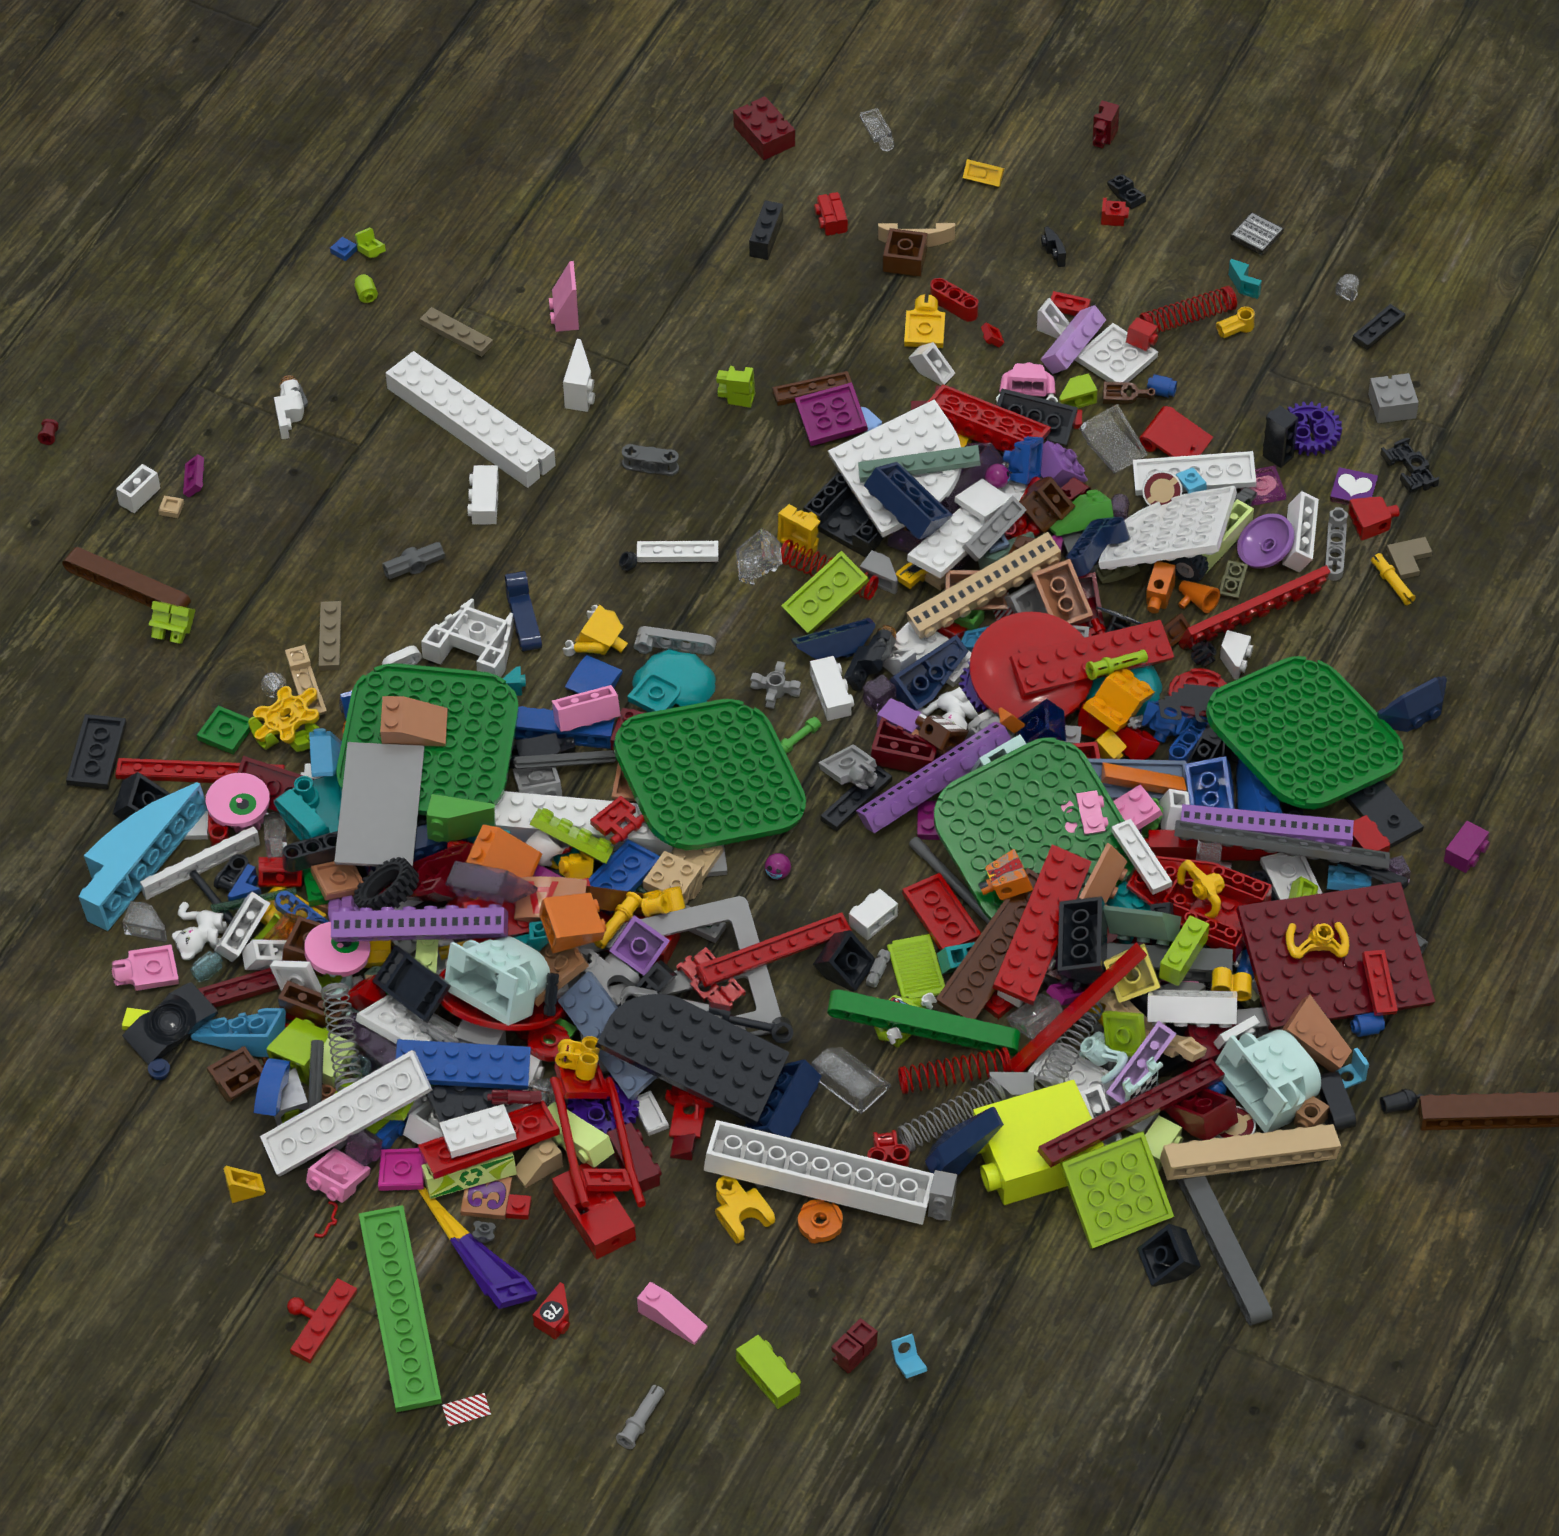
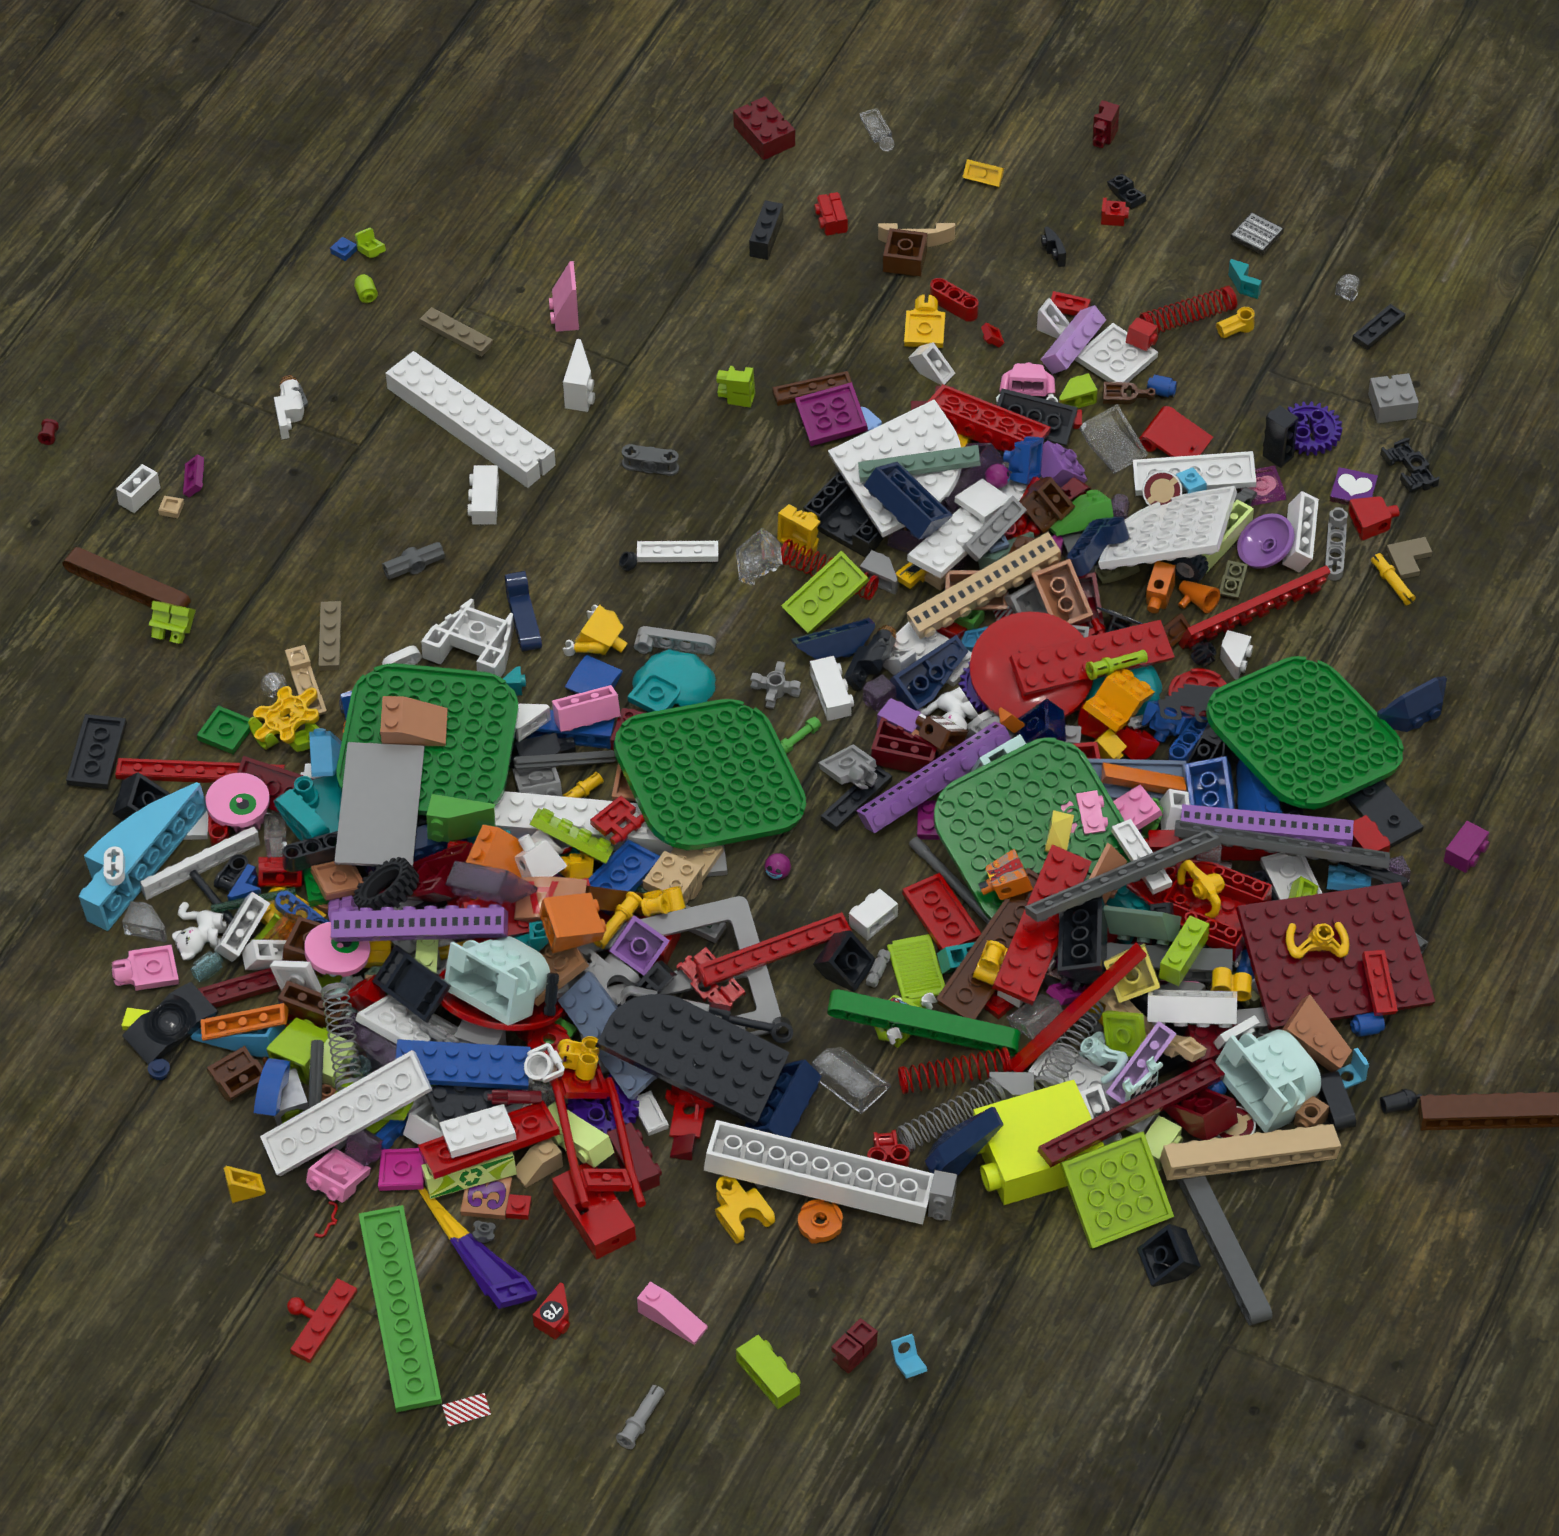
none -> white beam [103,847,125,886]
none -> orange slope [201,1003,289,1041]
none -> white slope [515,704,551,742]
none -> white torso [515,834,567,877]
none -> white piece [524,1043,565,1083]
none -> yellow pin [562,772,604,798]
none -> yellow piece [973,940,1008,985]
none -> dark grey plate [1025,830,1220,922]
none -> light yellow slope [1045,810,1074,852]

